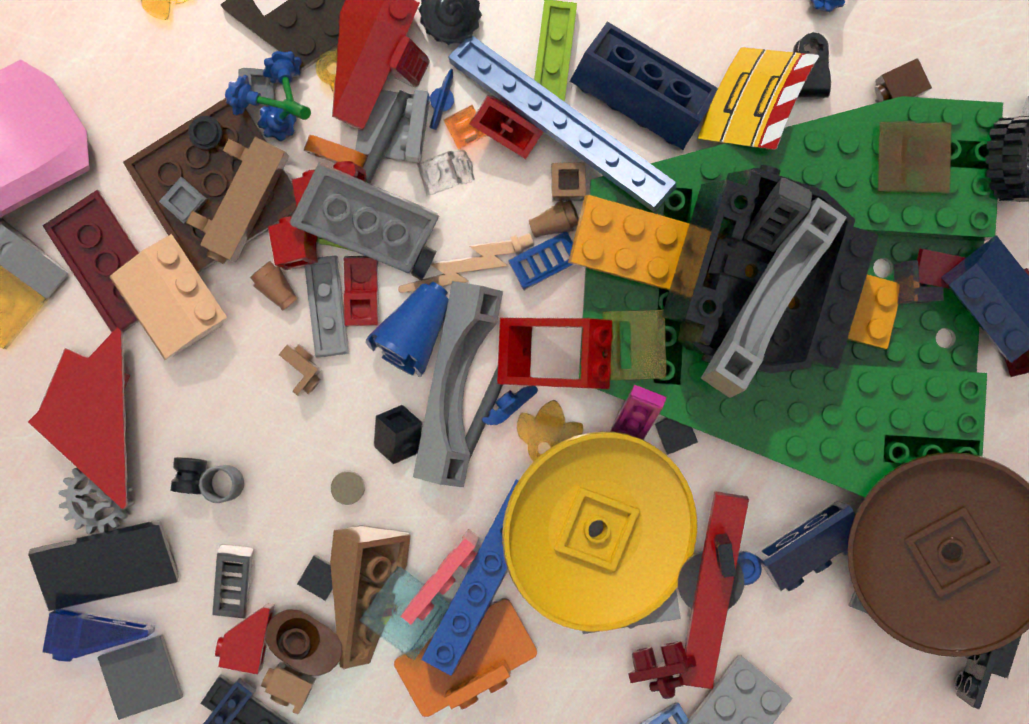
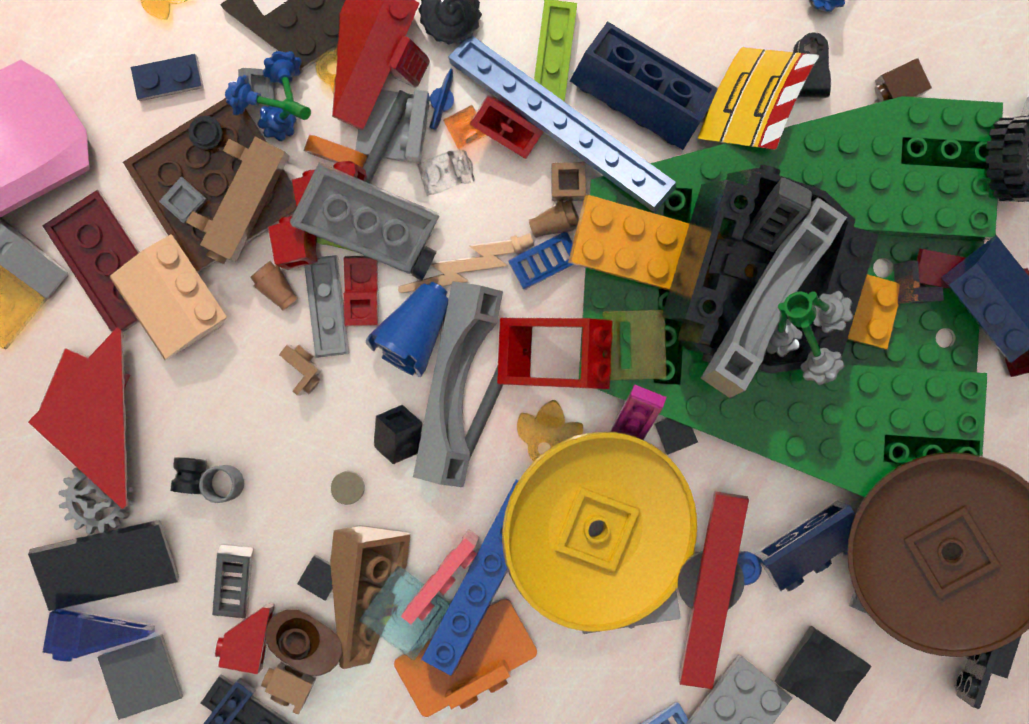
blue piece [482,386,538,425] -> none
dark red hips [628,640,696,699] -> none
black tile [714,533,736,578] -> none
clear orange slope [878,121,952,193] -> none
none -> dark blue plate [130,54,204,101]
none -> light grey plant [766,291,853,385]
none -> black brick [775,626,872,722]

